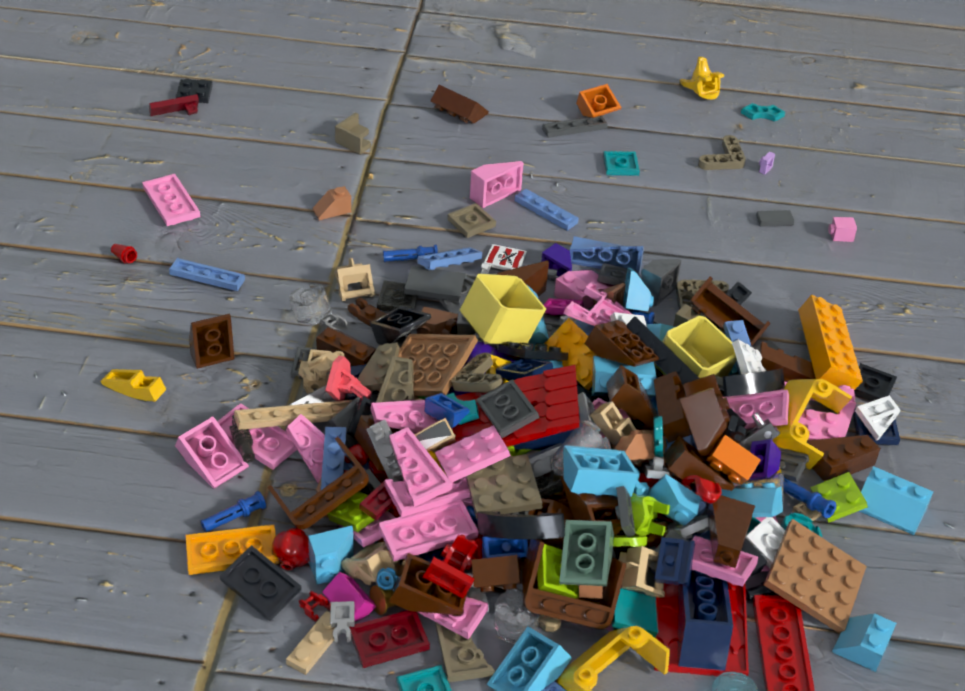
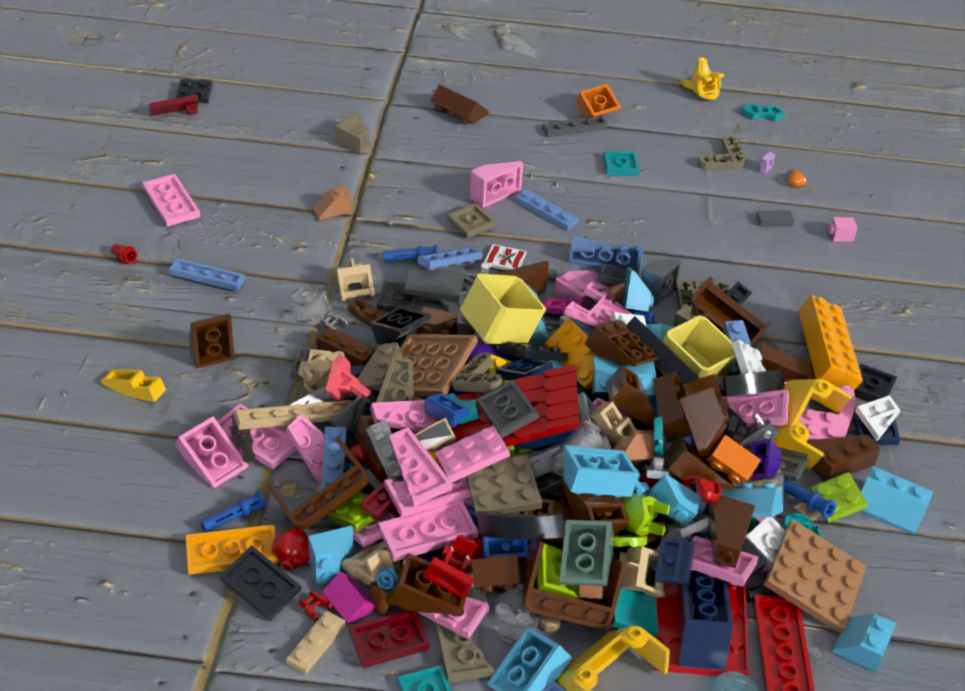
light grey plate [330,601,355,642] -> none
dark purple slope [541,243,572,277] -> none
dark grey plate [615,486,635,537] -> none
none -> orange piece [788,169,806,187]

